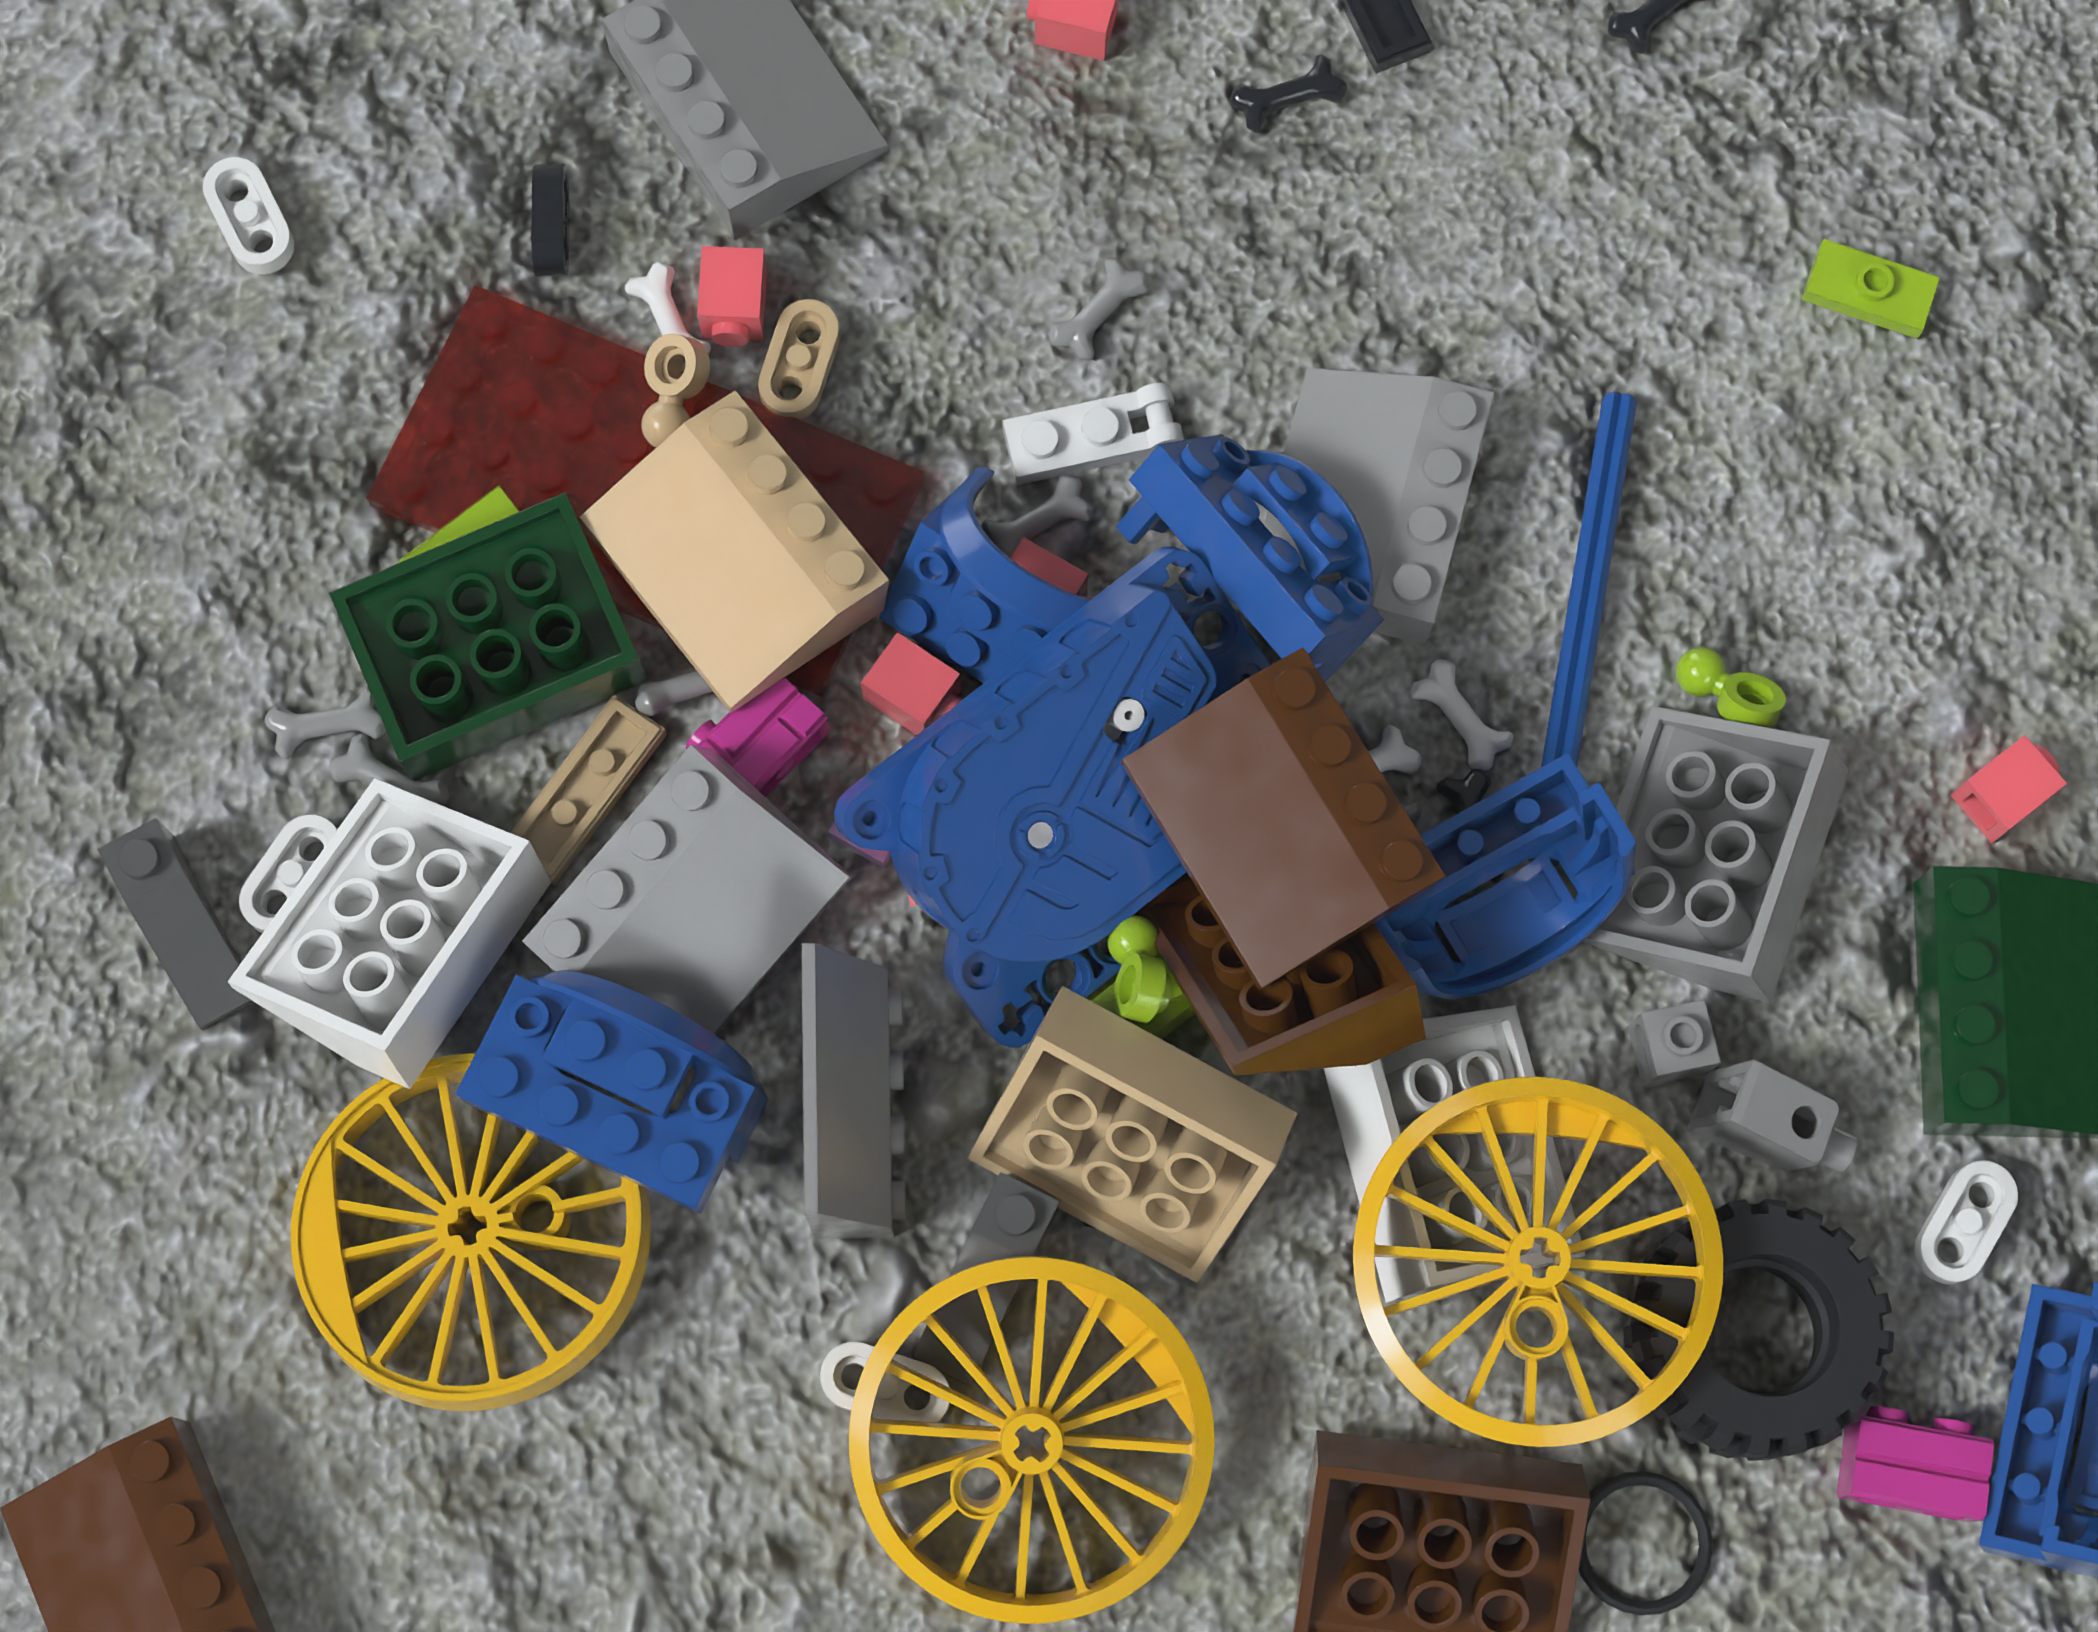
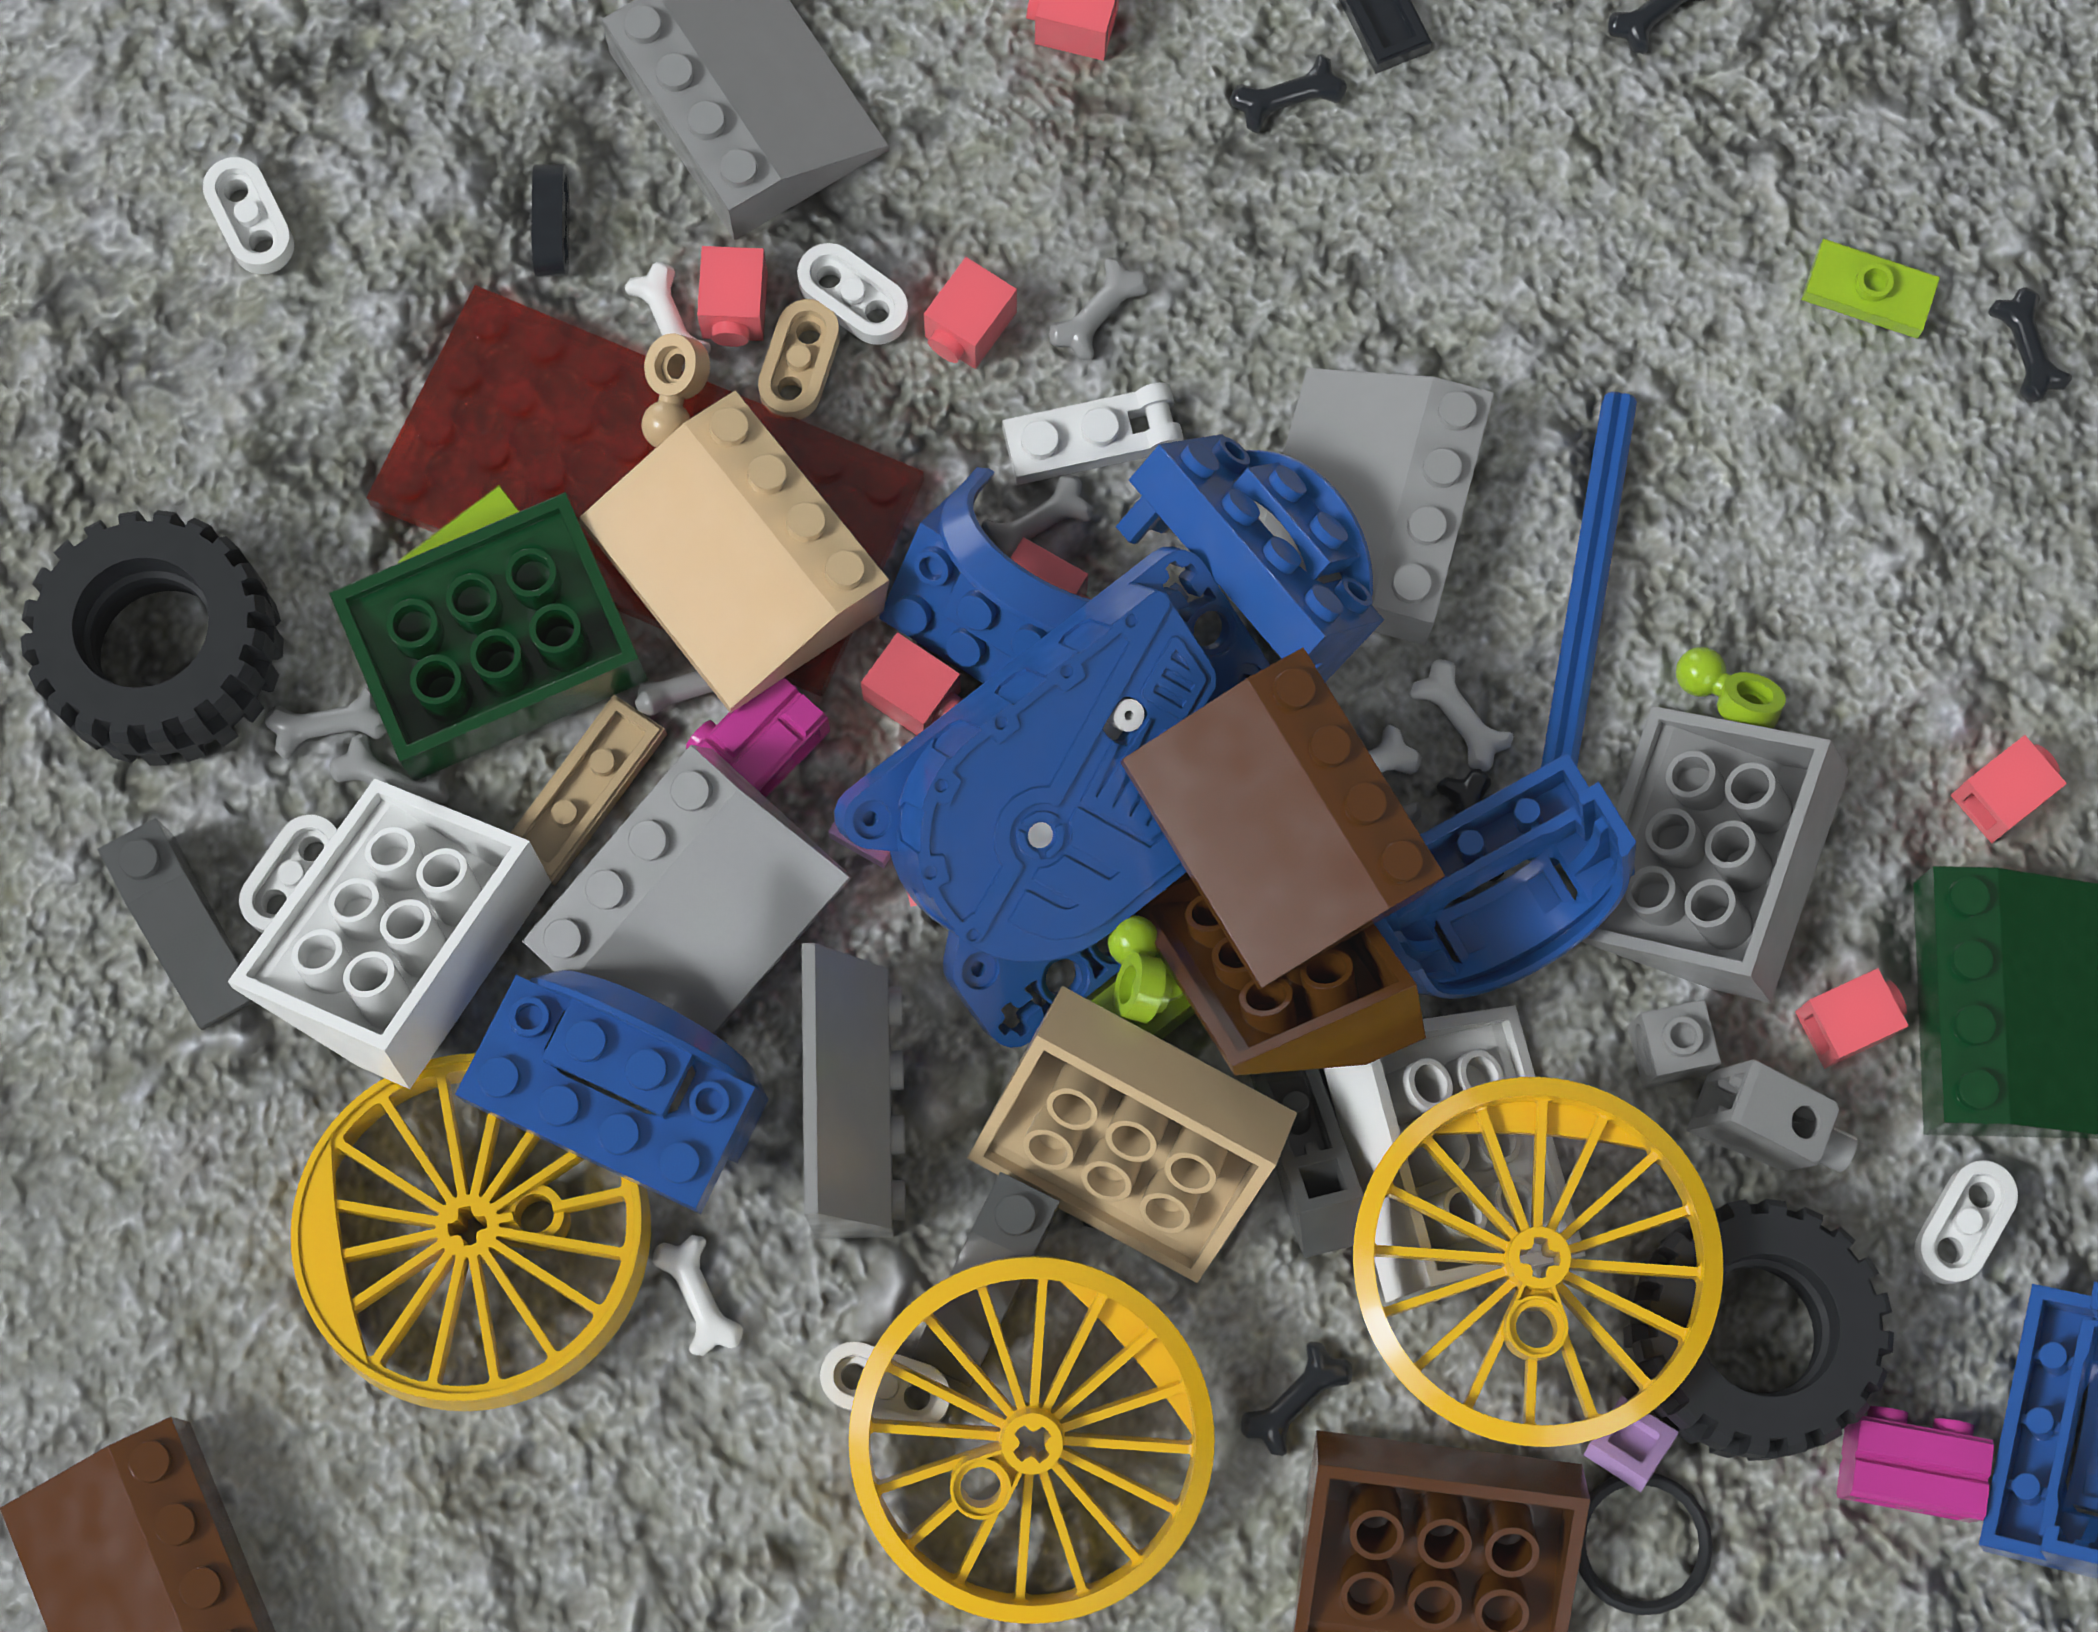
none -> black tyre [20,510,284,766]
none -> white piece [652,1235,743,1356]
none -> white plate [797,243,908,345]
none -> coral brick [924,257,1017,369]
none -> black piece [1241,1341,1353,1456]
none -> dark grey slope [1250,1069,1364,1258]
none -> lavender plate [1584,1395,1679,1492]
none -> coral brick [1795,968,1909,1069]
none -> black piece [1988,287,2072,402]

